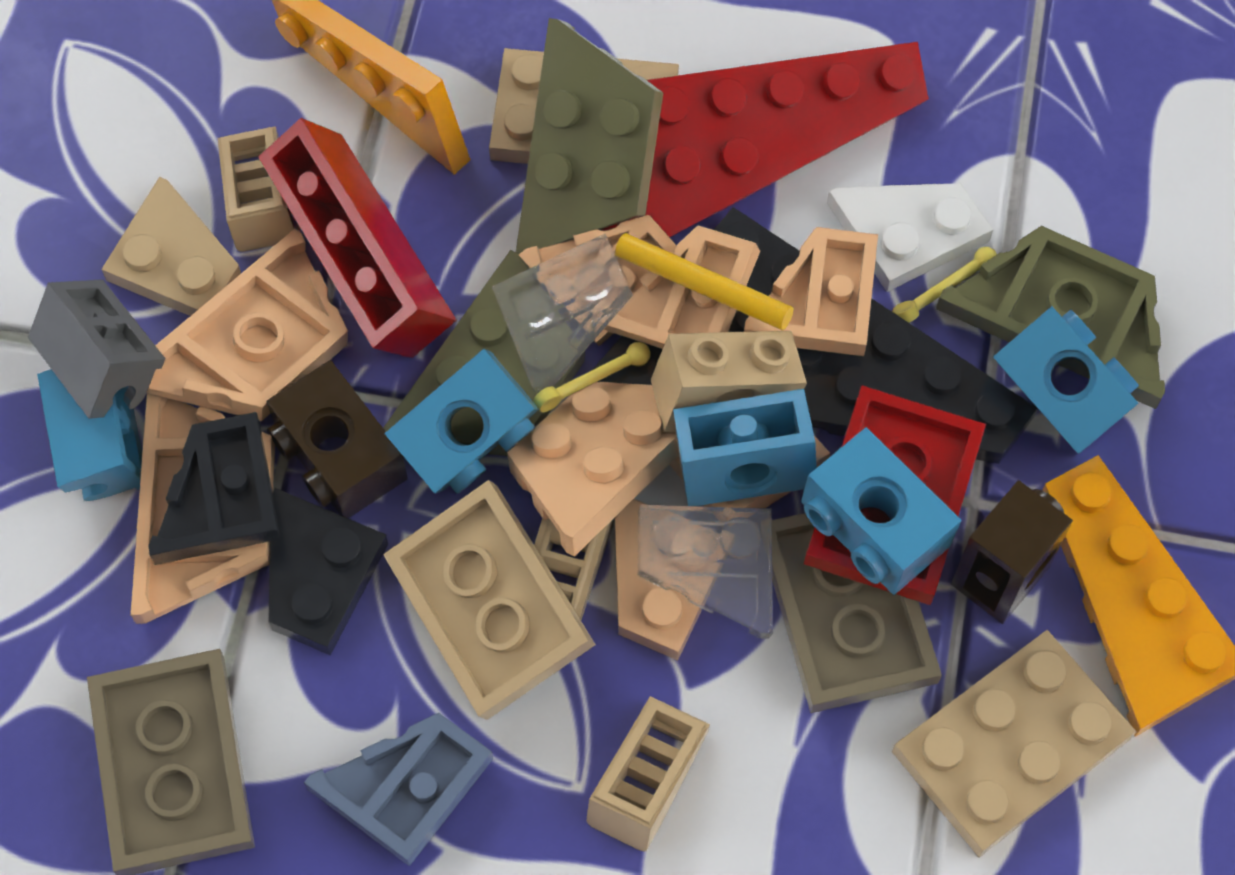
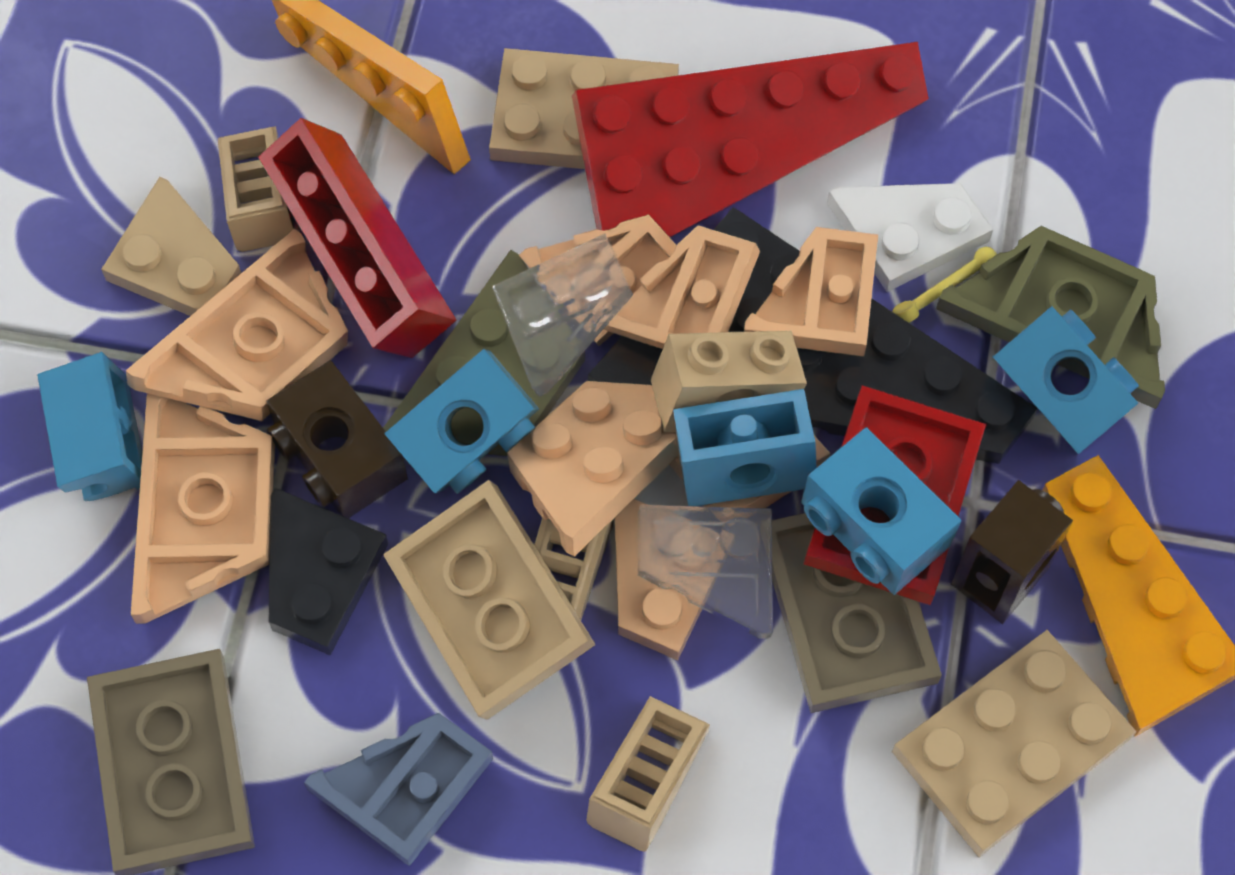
dark grey hinge [28,279,166,419] -> none
black wing [148,412,280,565] -> none
olive wing [516,18,663,254] -> none
light yellow hinge [533,342,651,413] -> none
yellow bar [615,233,794,330] -> none

